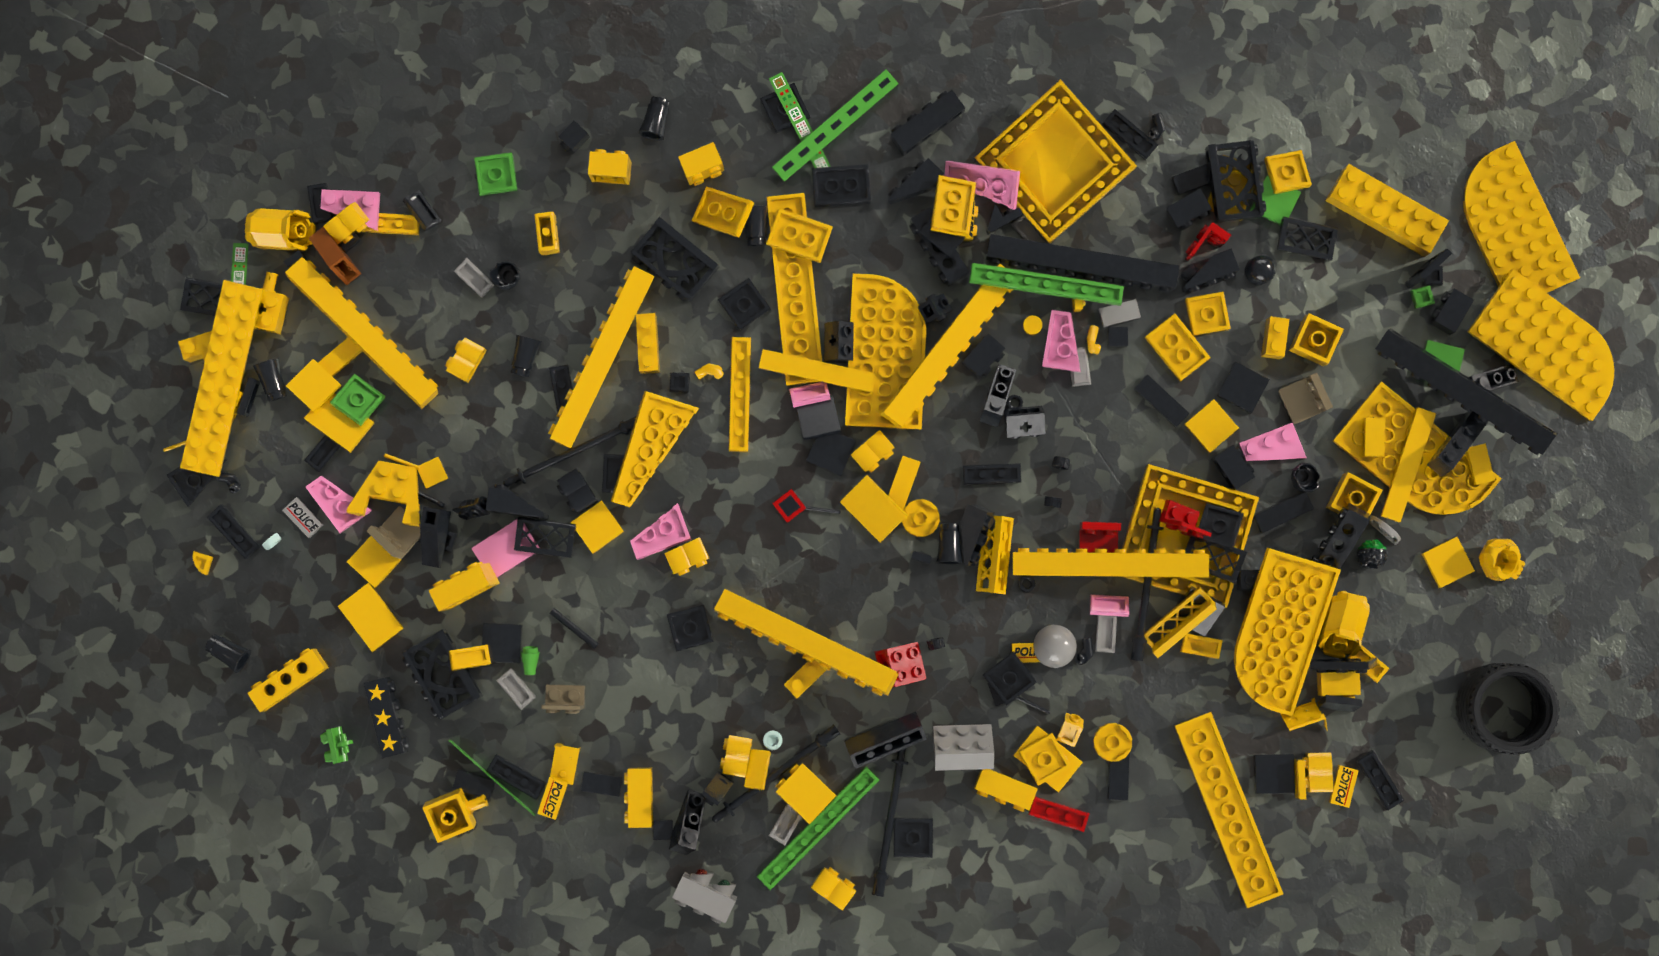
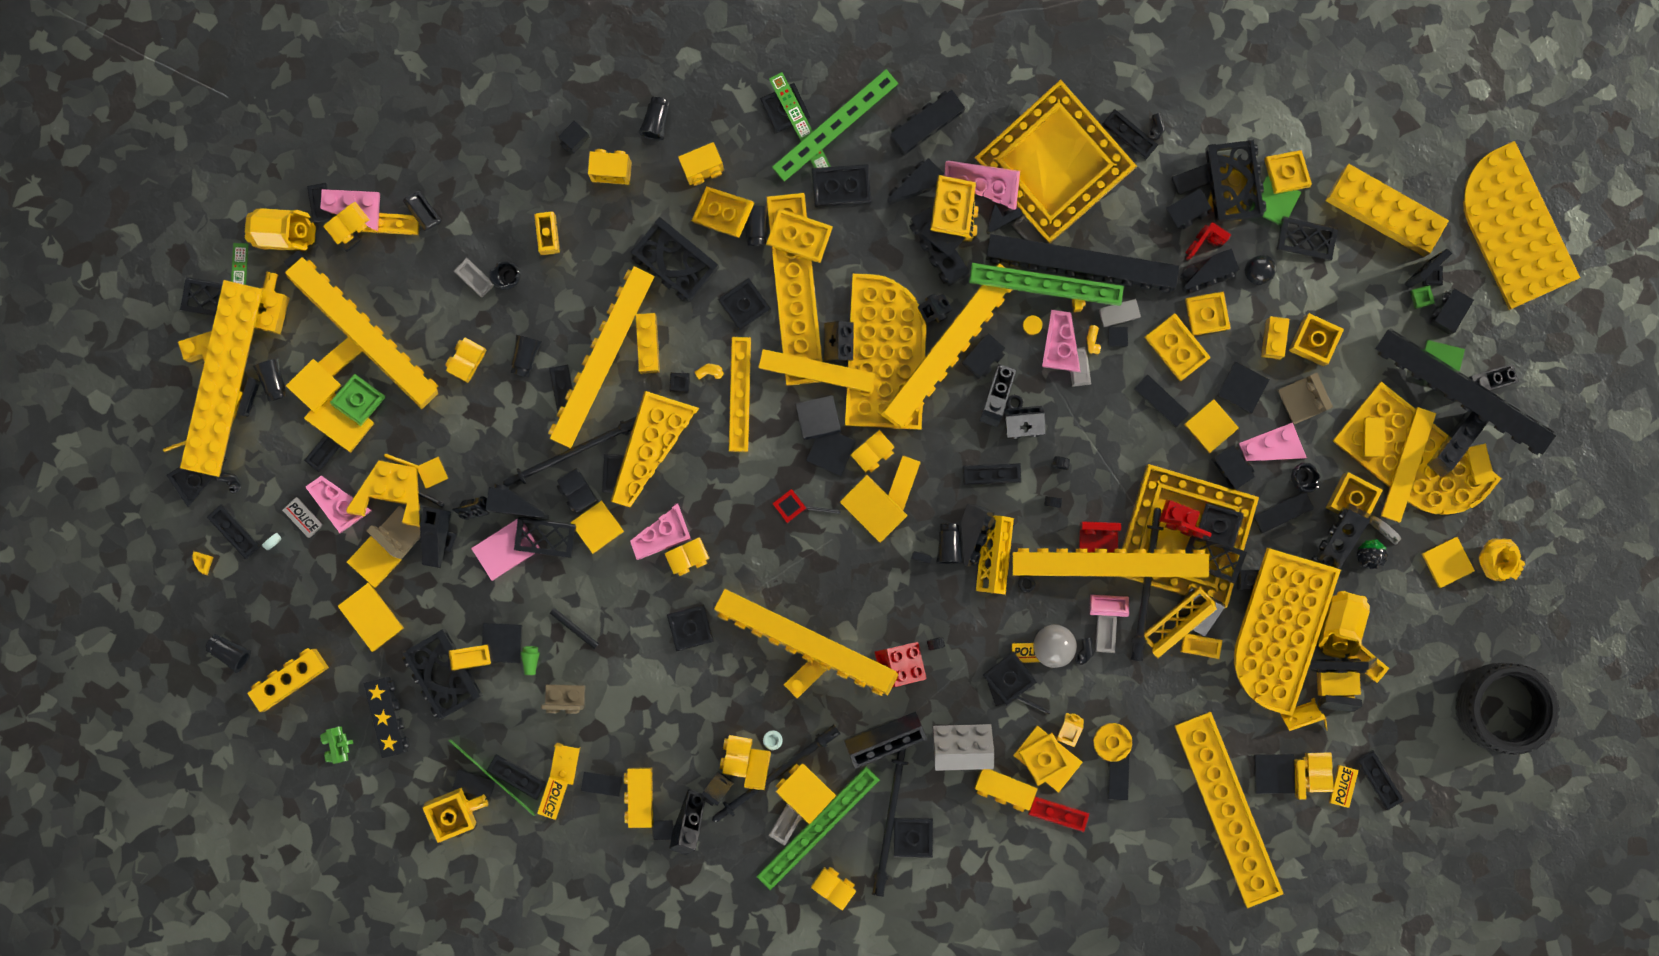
dark orange slope [309,227,361,285] -> none
yellow brick [429,562,500,611] -> none
bright green tile [474,152,518,196] -> none
light grey tile [496,668,536,710] -> none
light grey piece [672,869,737,924] -> none
bright pink tile [789,382,831,408] -> none
yellow tile [902,499,940,537] -> none
yellow plate [1467,269,1614,421] -> none

